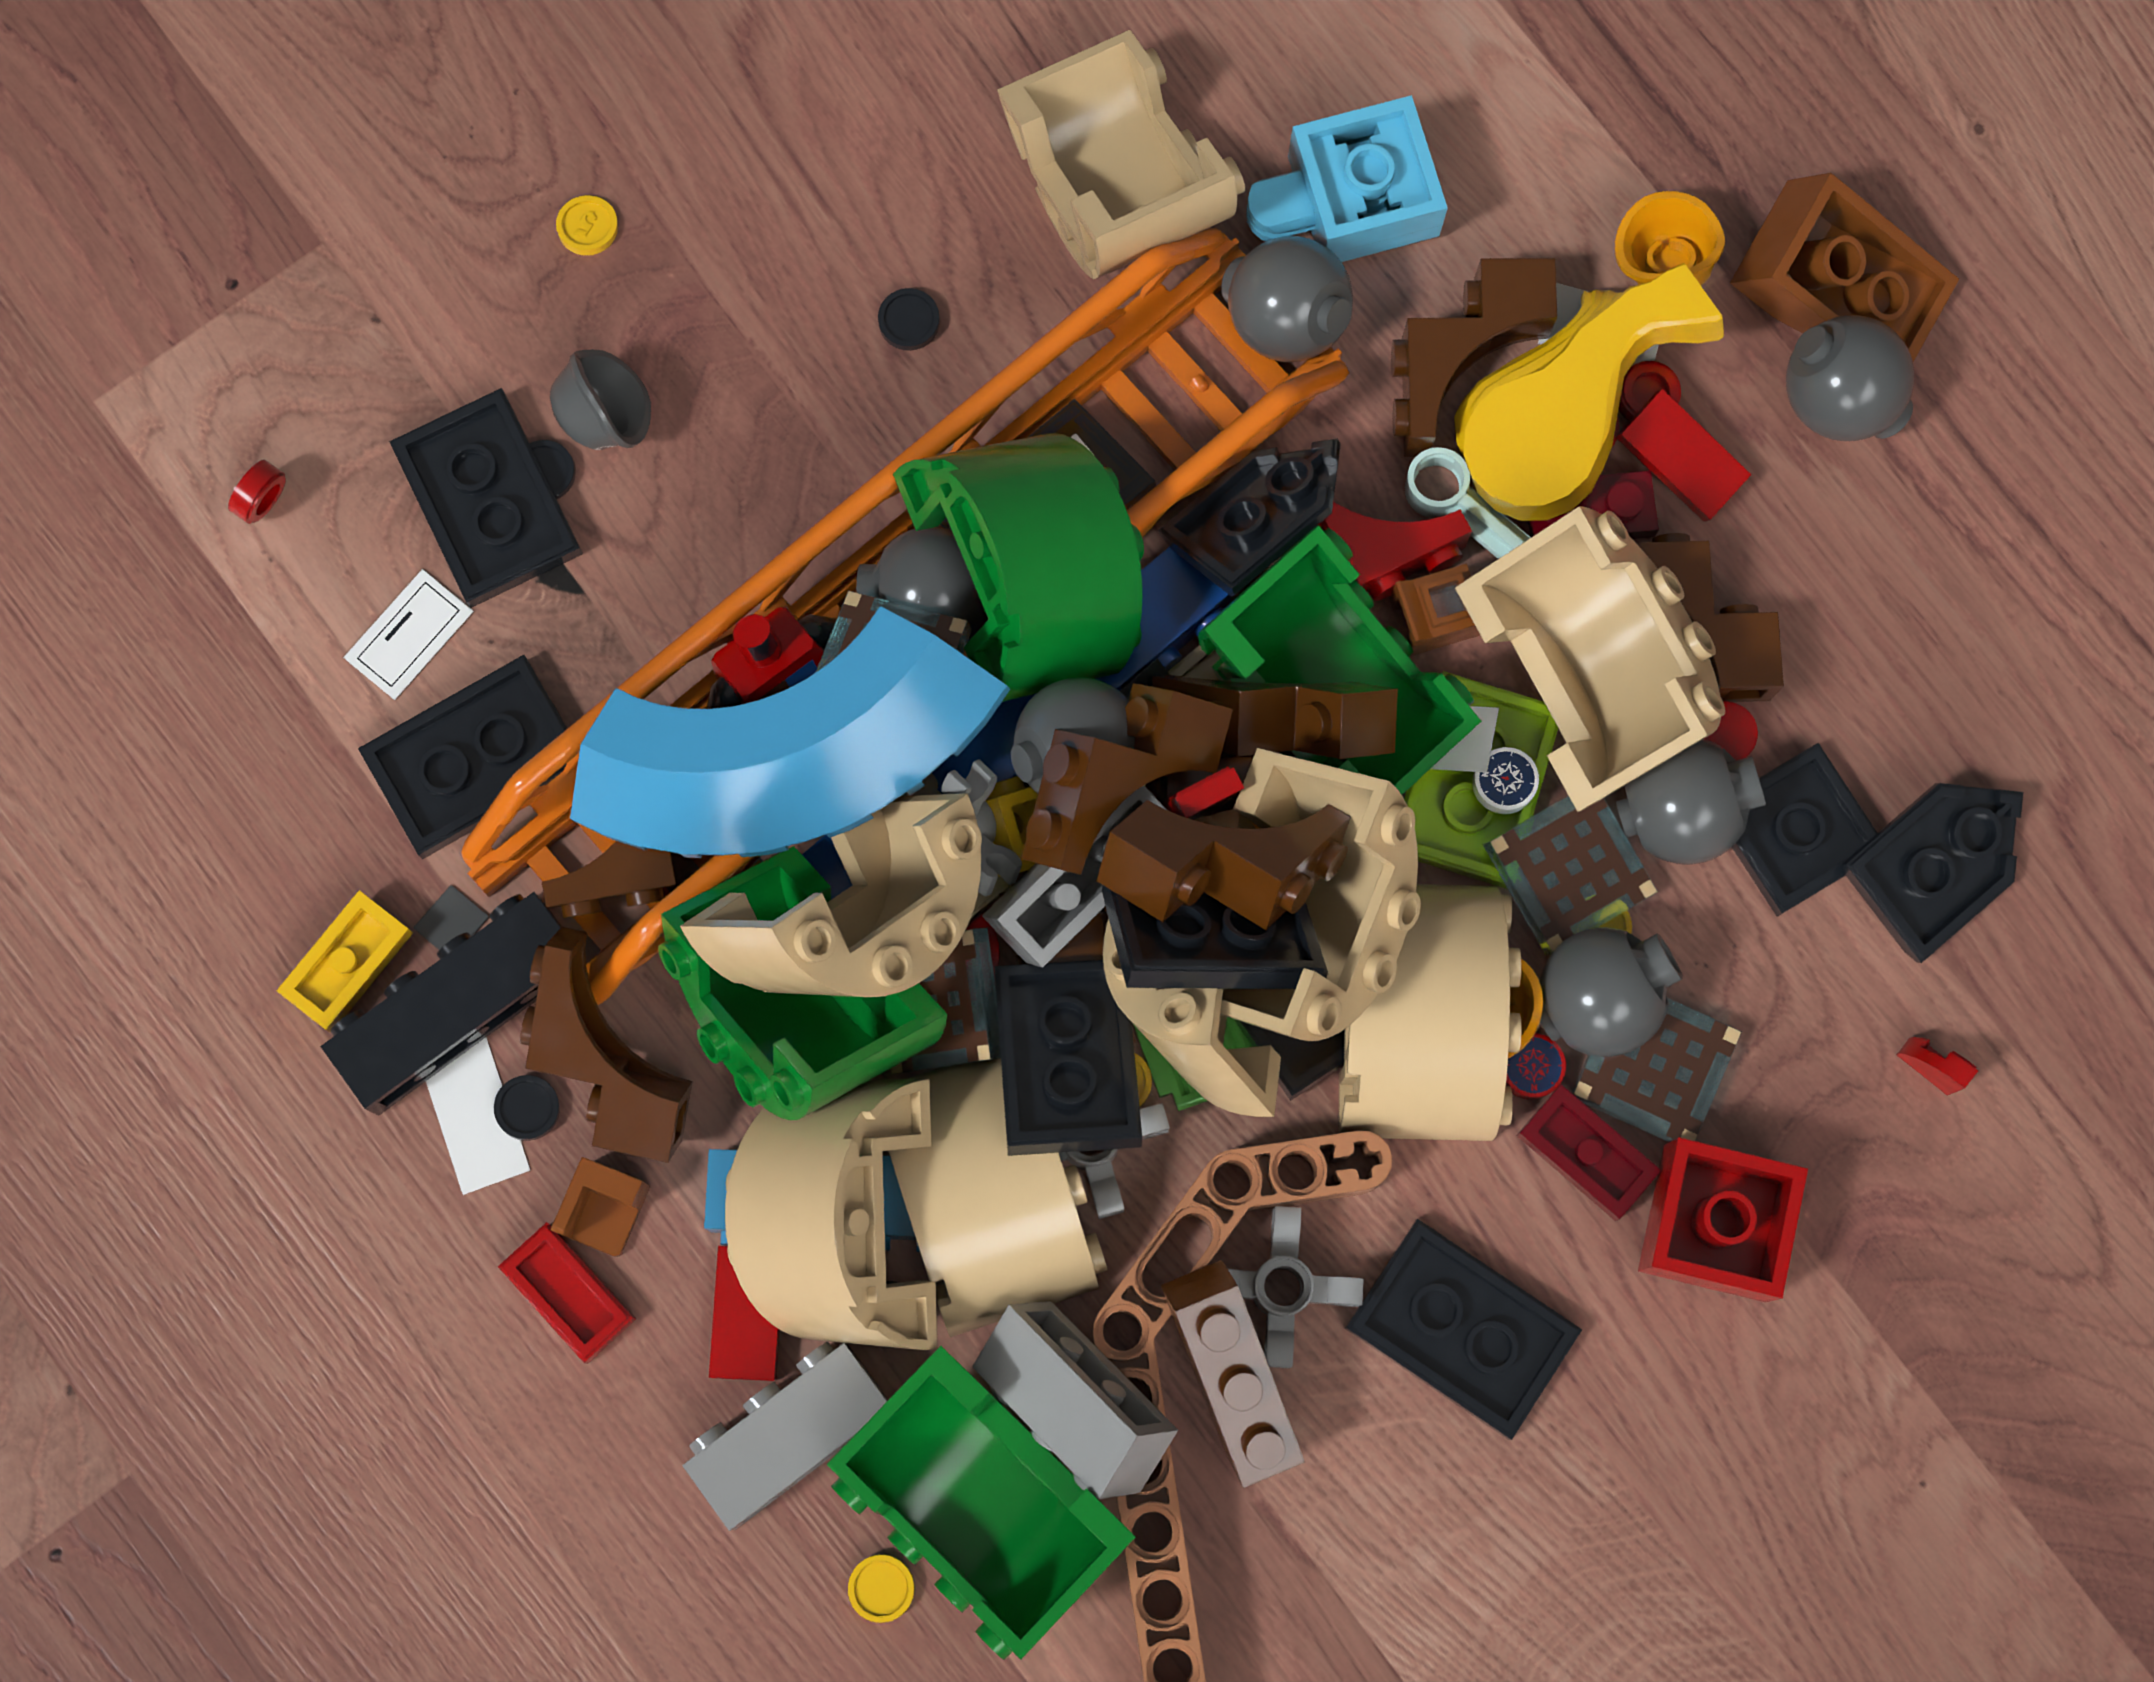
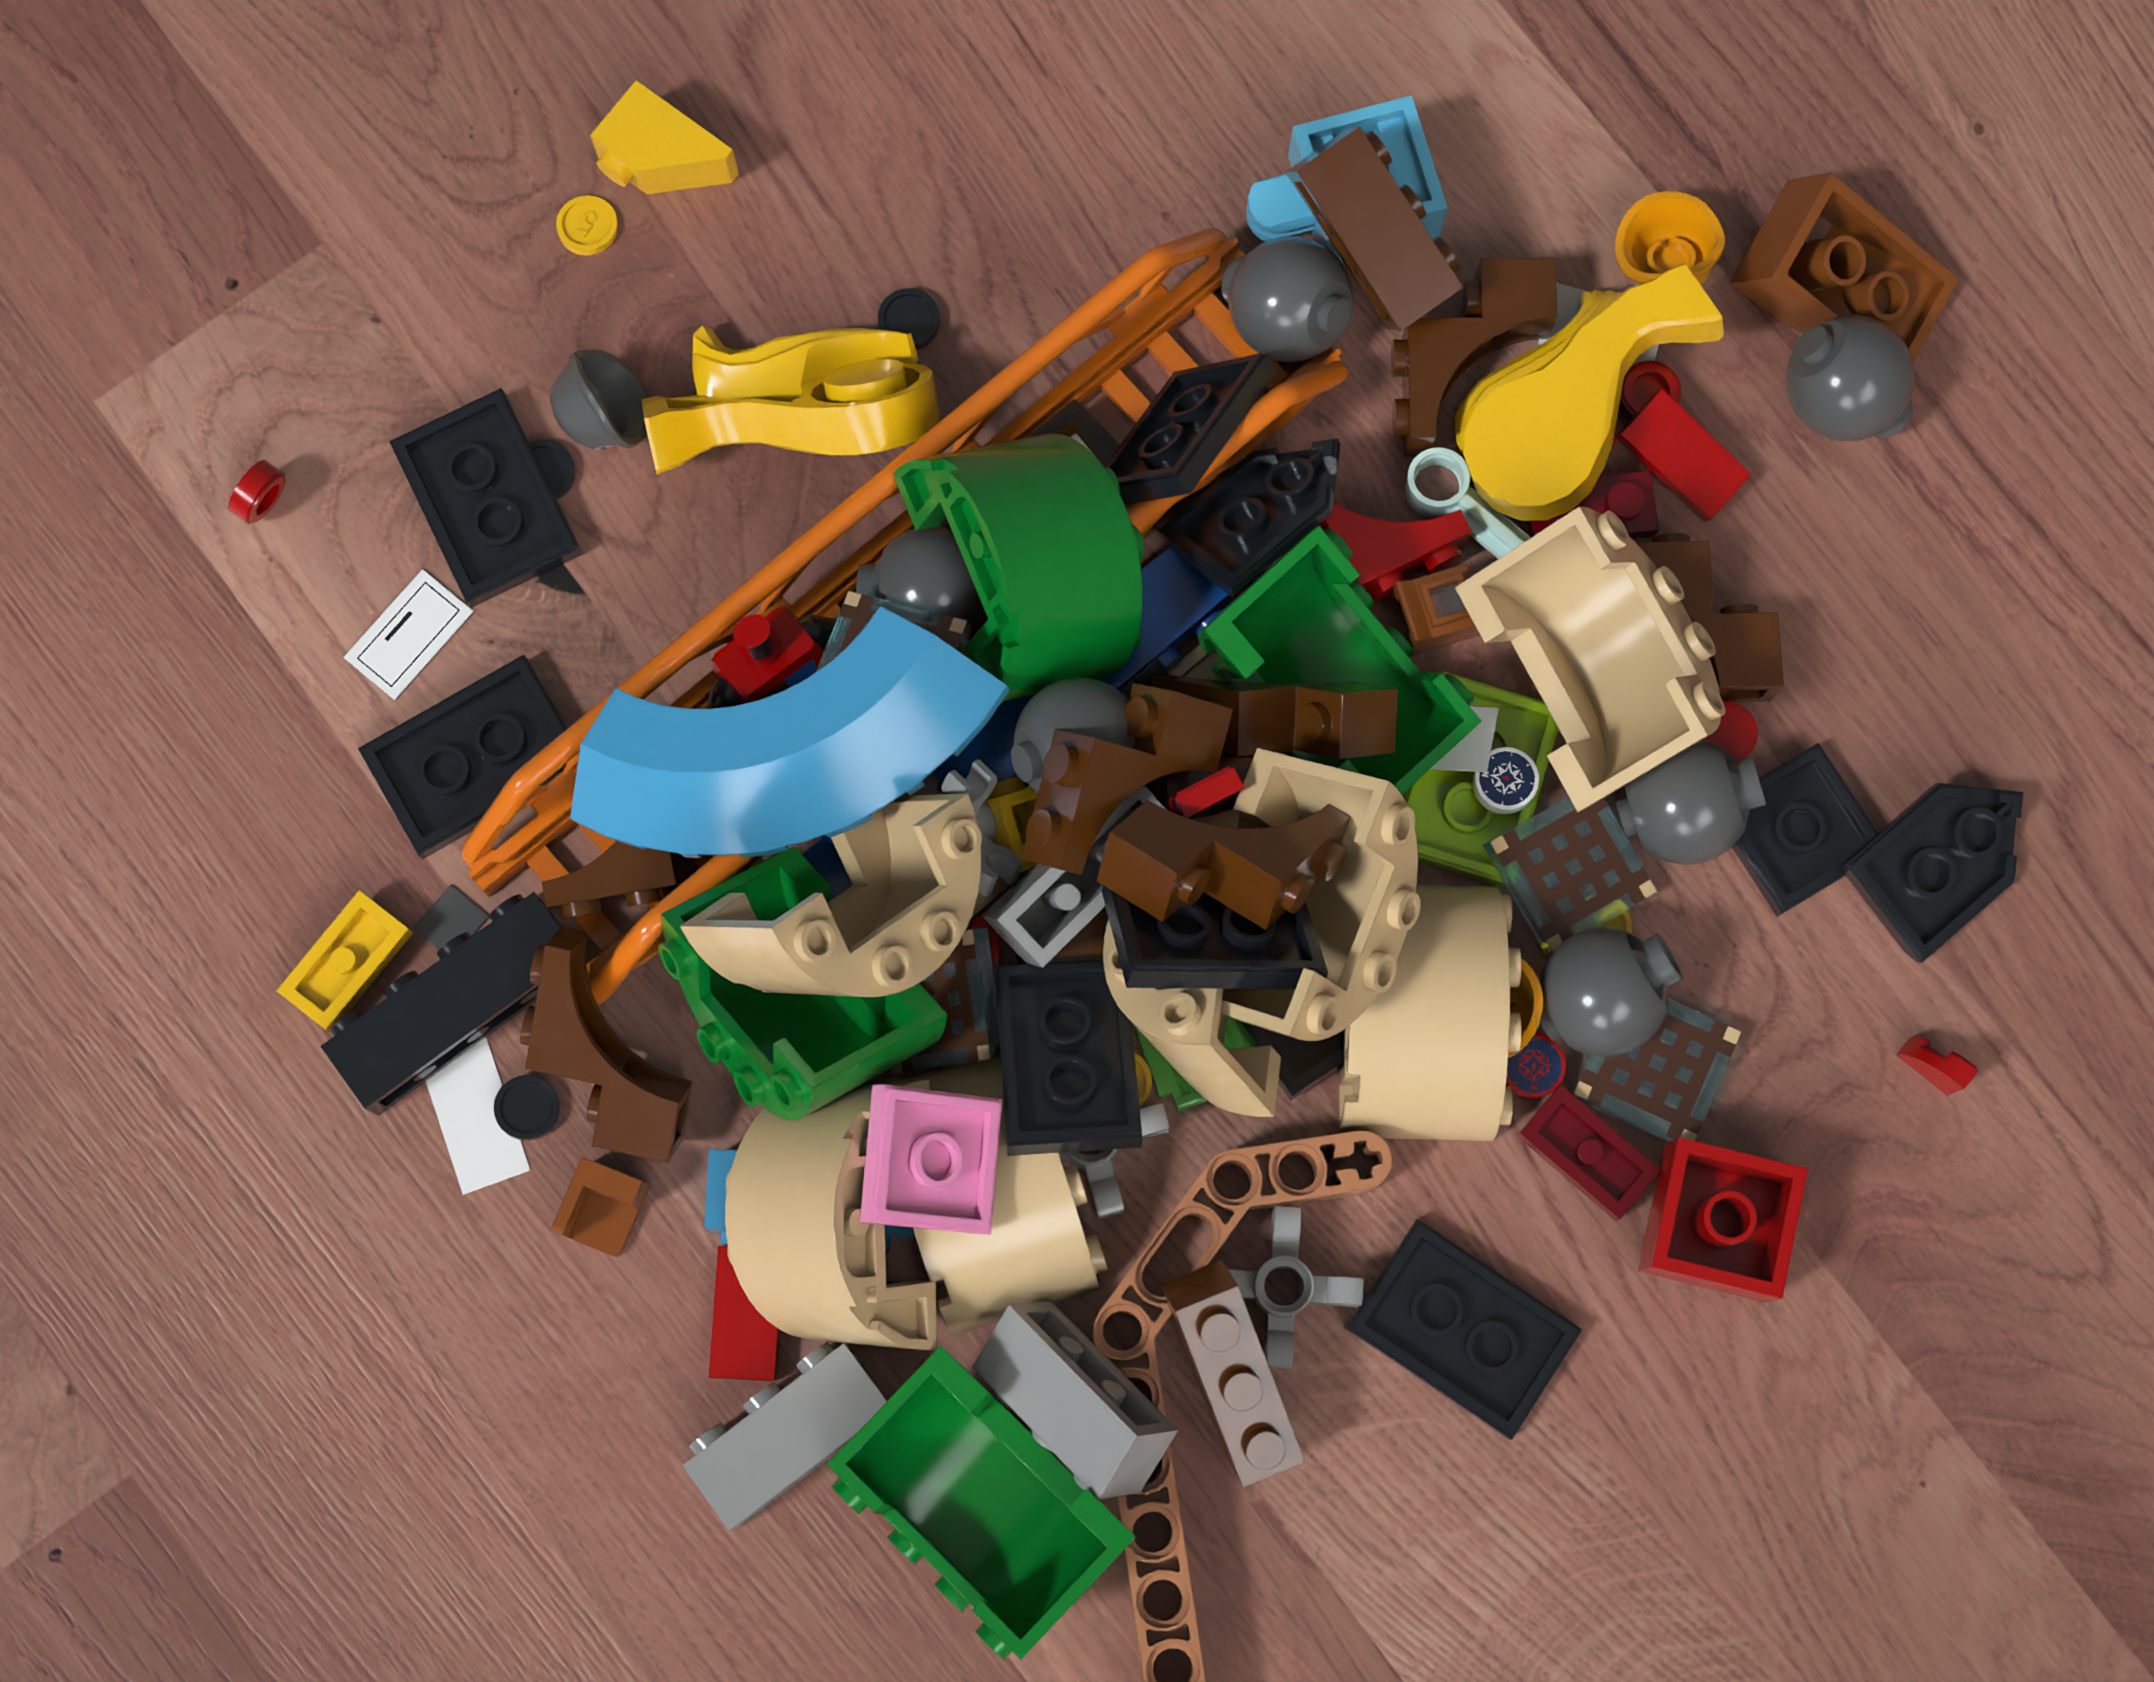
red tile [498,1222,636,1364] -> none
yellow piece [848,1554,915,1623] -> none
tan cylinder [997,30,1245,279] -> none
none -> yellow slope [590,80,739,194]
none -> yellow animal [641,325,941,474]
none -> bright pink tile [860,1084,1002,1235]
none -> black tile [1104,353,1278,505]
none -> reddish brown brick [1286,127,1463,331]

